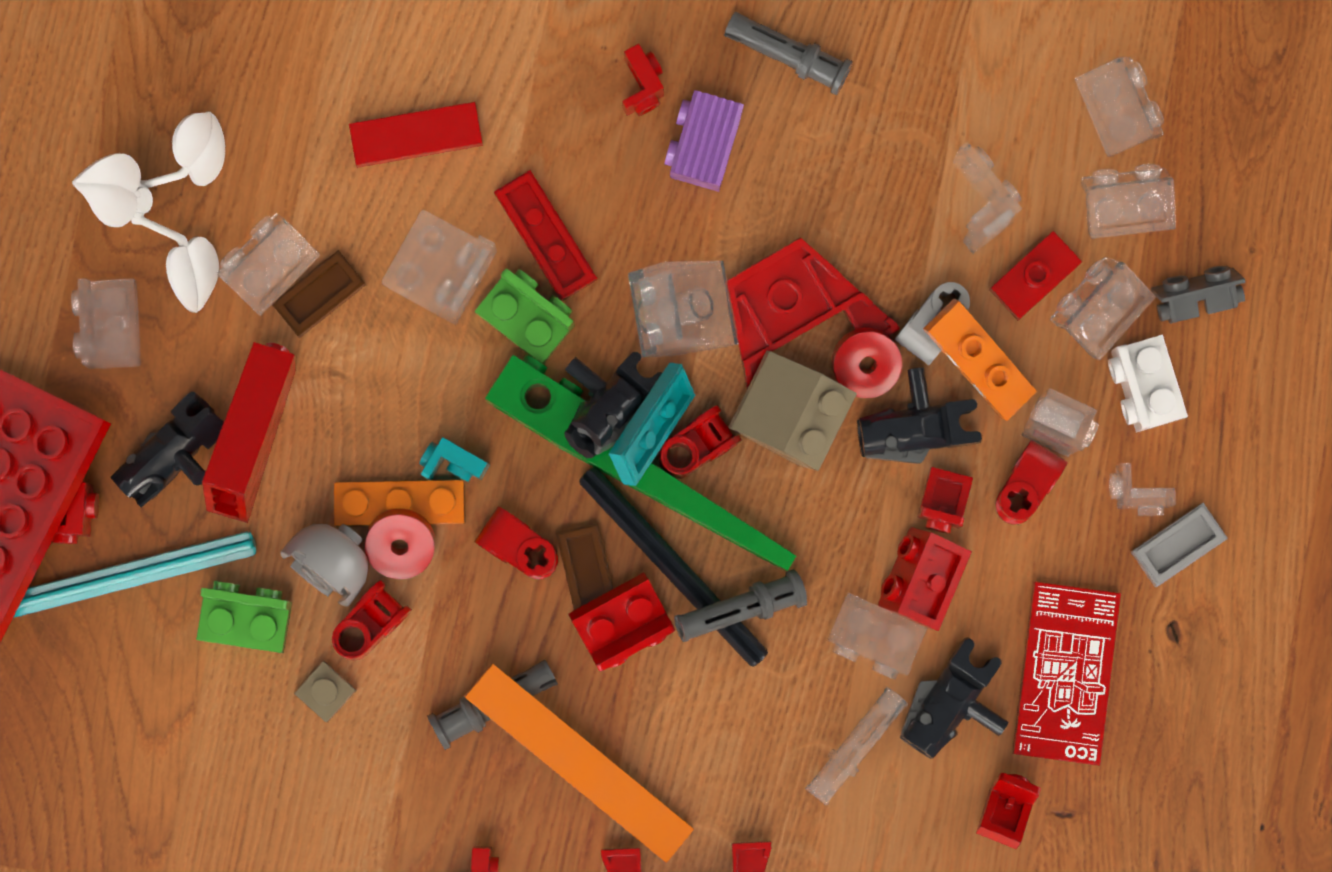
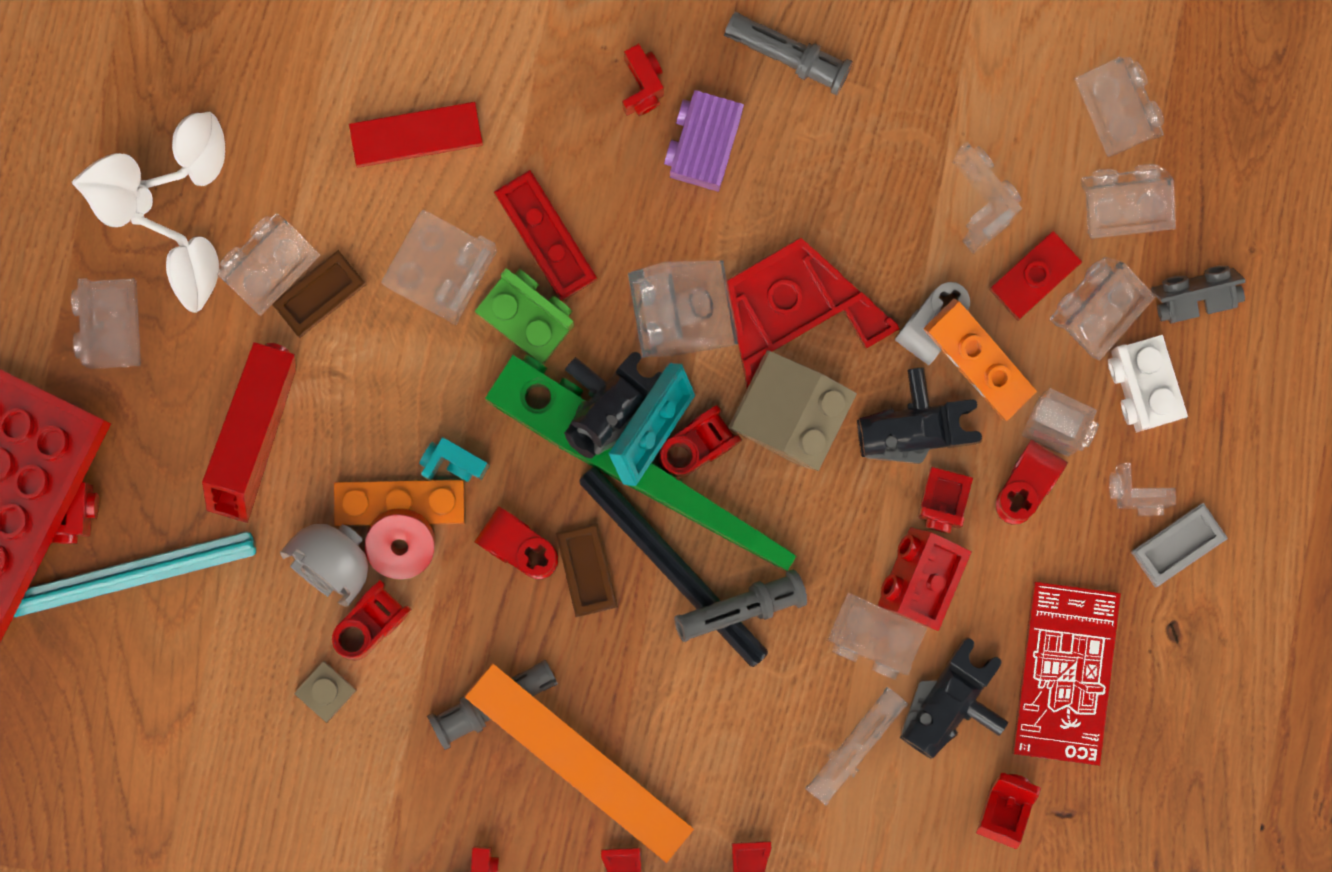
black piece [110,392,224,508] -> none
bright green bracket [196,581,292,653] -> none
red bracket [568,572,675,672] -> none
red piece [832,327,902,398] -> none

